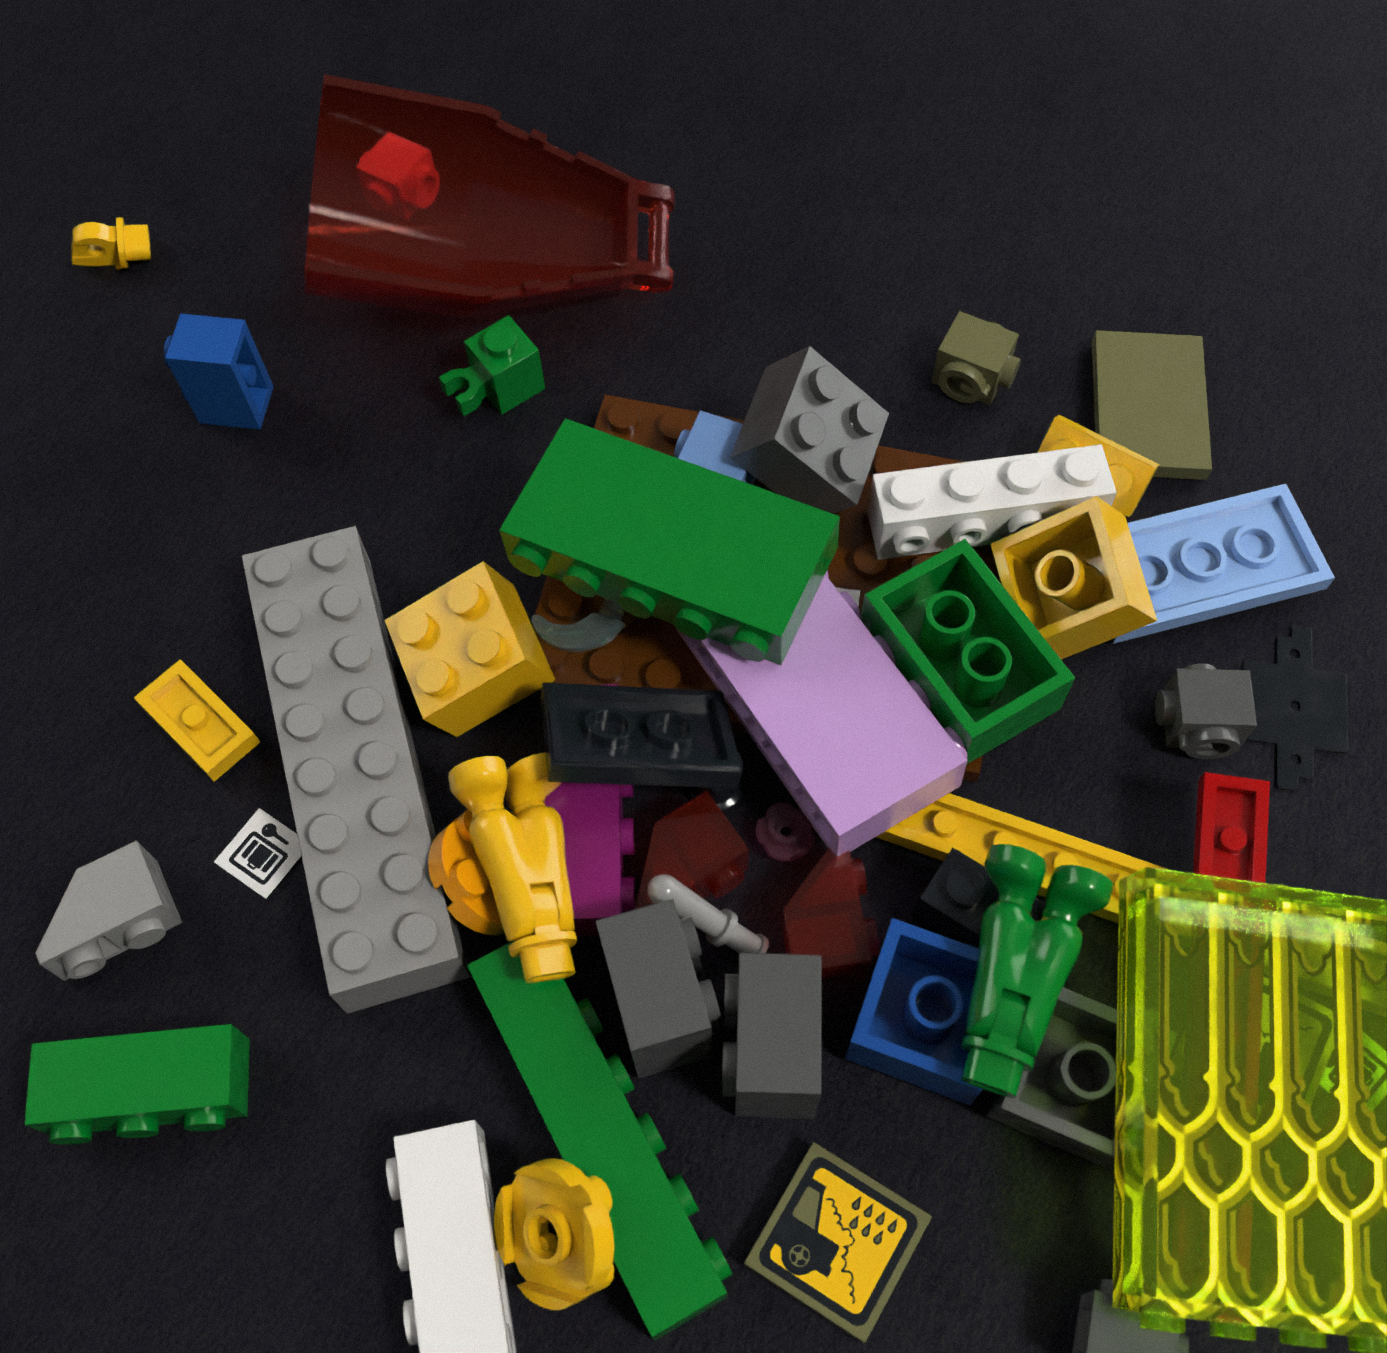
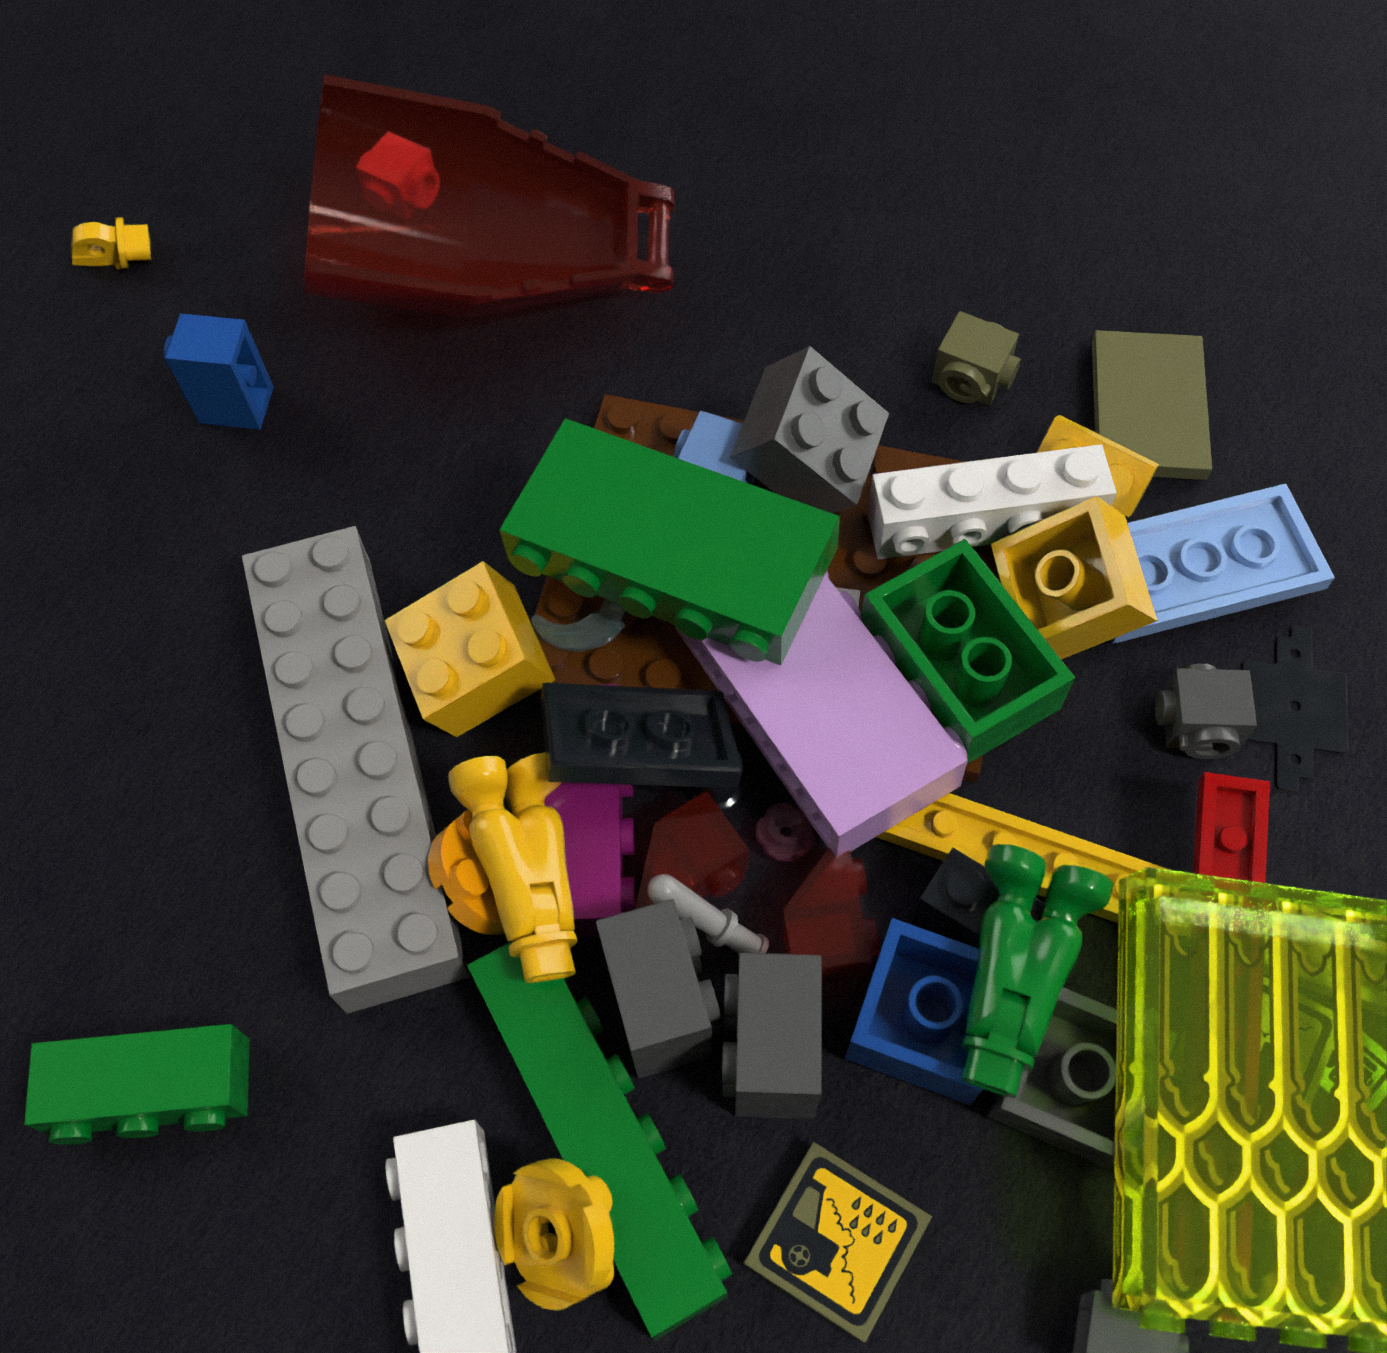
light grey slope [36,840,182,981] -> none
yellow plate [134,659,260,782] -> none
white sticker [214,808,302,899] -> none
green brick [439,315,545,417] -> none

